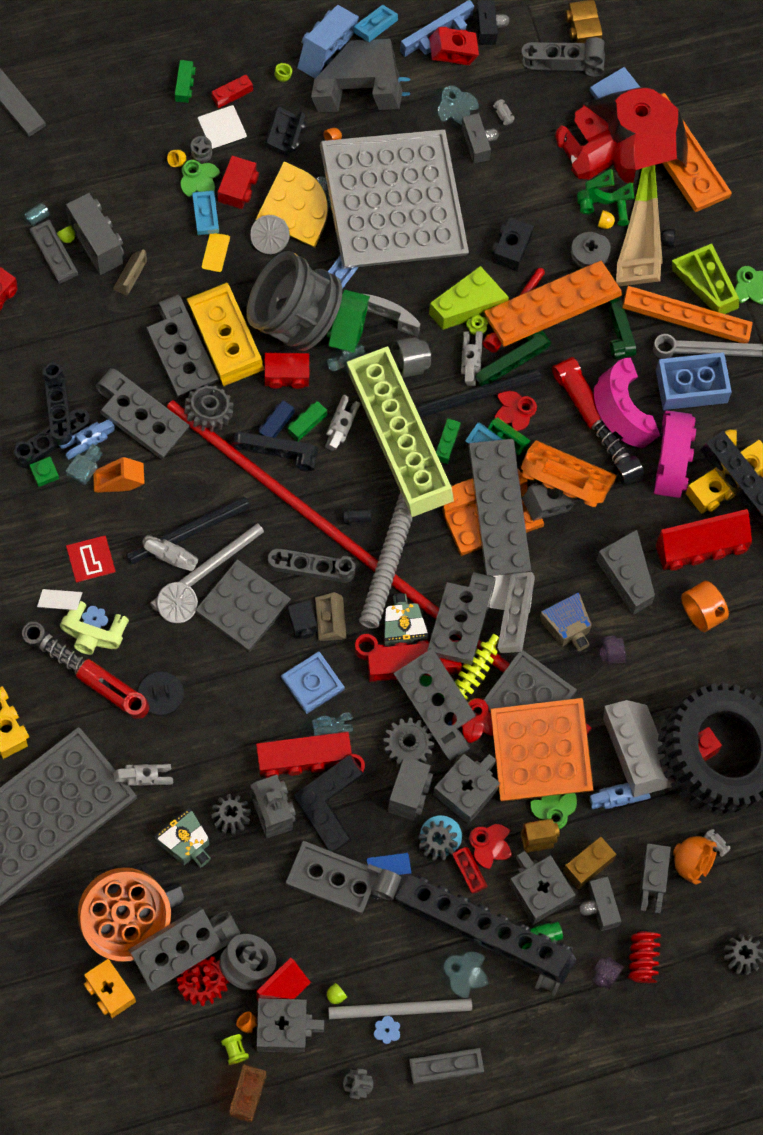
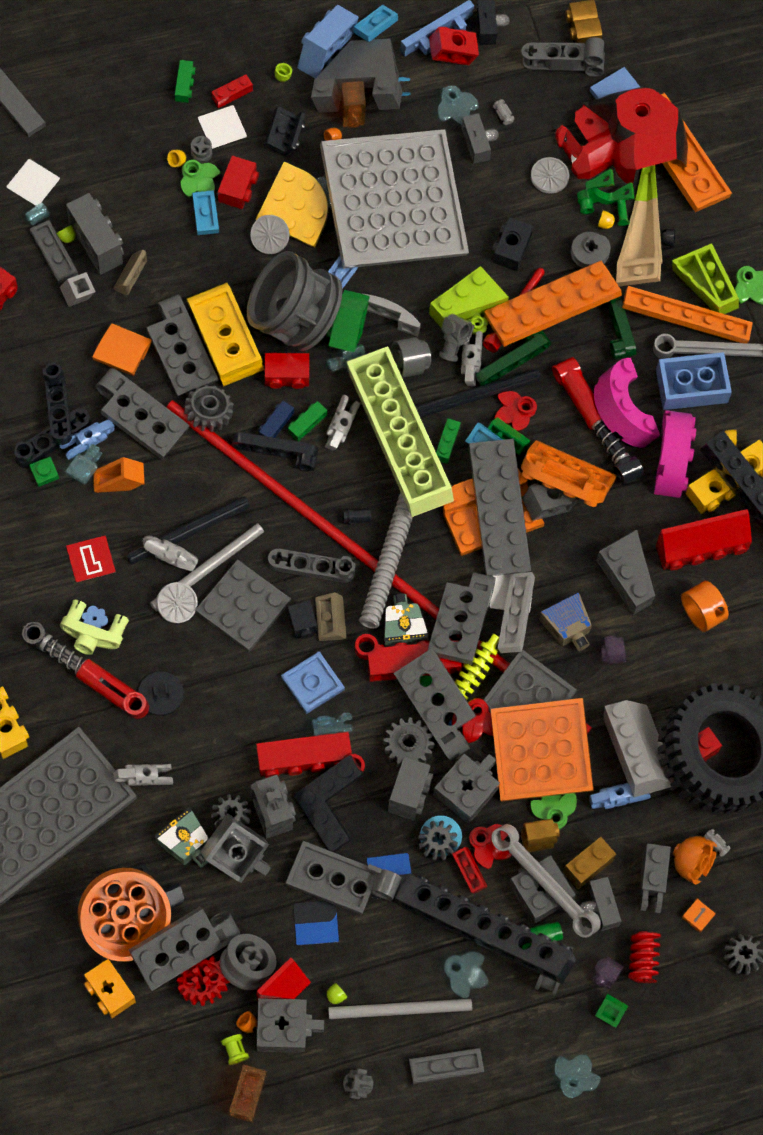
white sticker [37,589,82,610] -> none
yellow sticker [202,233,230,272] -> none
medium blue plant [374,1016,400,1044] -> none
none -> white sticker [7,159,60,206]
none -> light grey brick [60,272,95,307]
none -> orange slope [92,324,152,376]
none -> dark grey hinge [200,814,271,883]
none -> sticker [293,901,339,945]
none -> clear orange brick [341,81,366,128]
none -> dark grey connector [439,314,475,362]
none -> light grey piece [492,824,600,938]
none -> light grey wheel [531,157,569,193]
none -> clear light blue plate [554,1055,601,1097]
none -> green plate [595,994,628,1028]
none -> orange tile [682,899,716,932]

